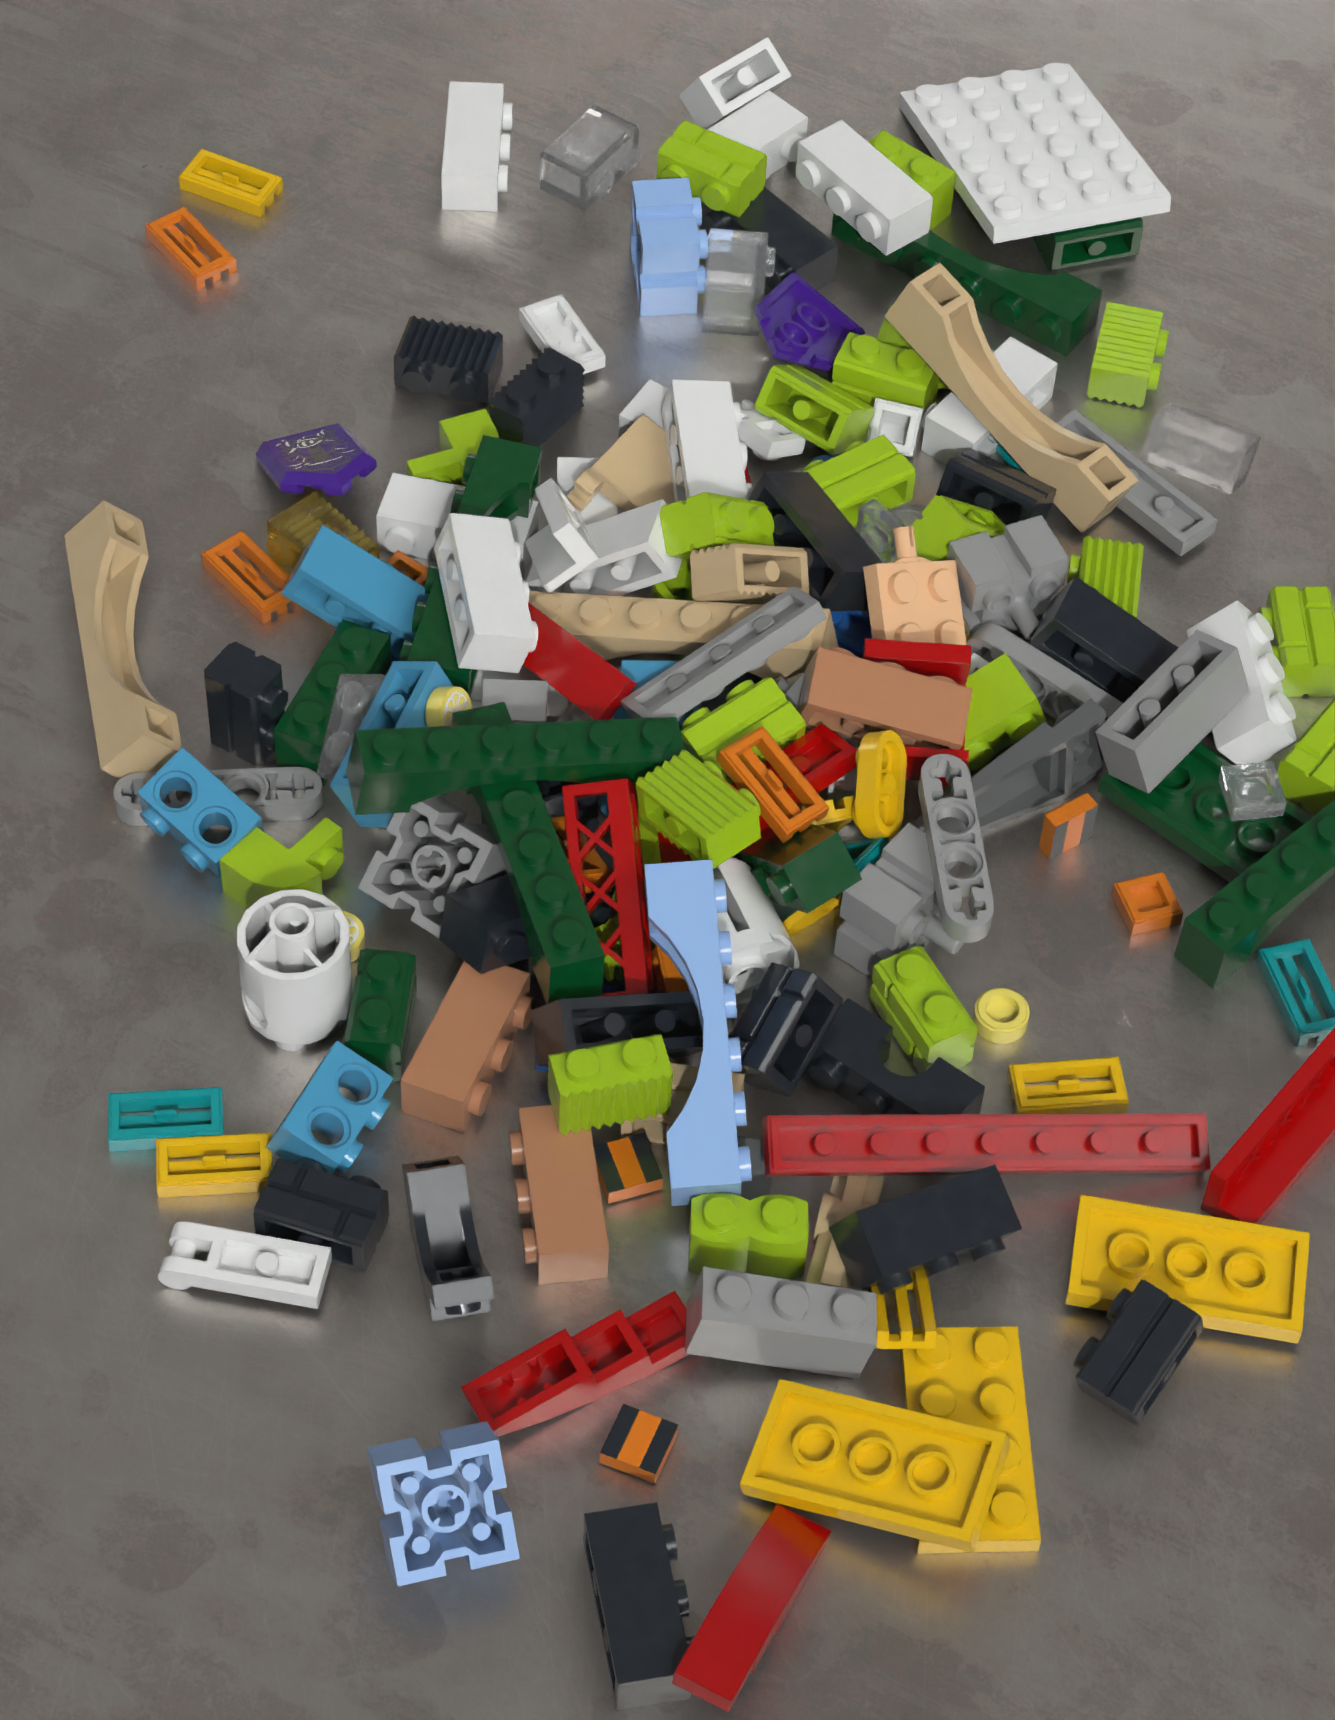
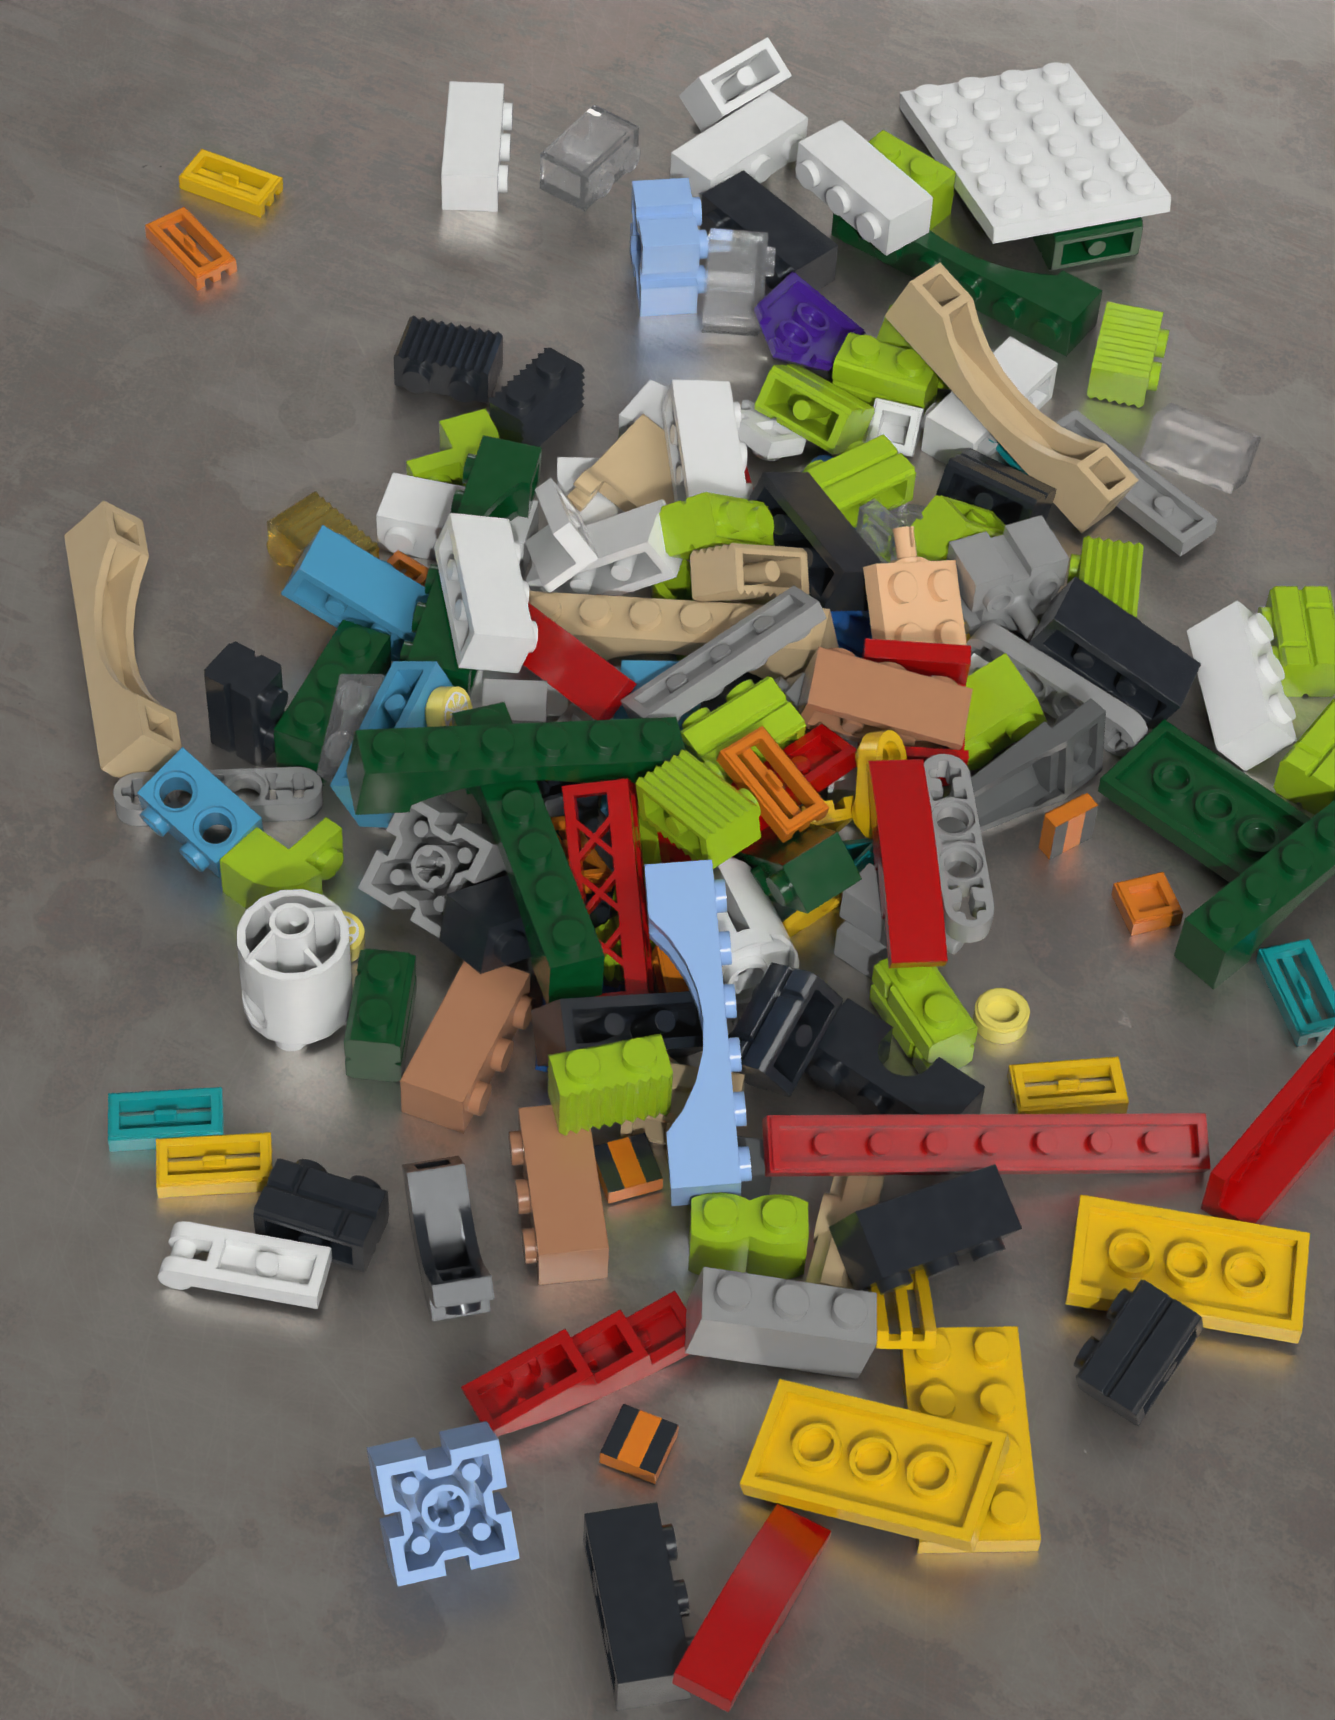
orange tile [201,530,297,624] -> none
dark purple tile [255,423,377,496] -> none
dark azure brick [265,1041,394,1174] -> none
white plate [519,294,606,375] -> none
lime brick [656,120,767,218] -> none
light grey brick [1095,630,1249,794] -> none
clear plate [1218,761,1287,821] -> none
none -> red slope [867,759,948,968]

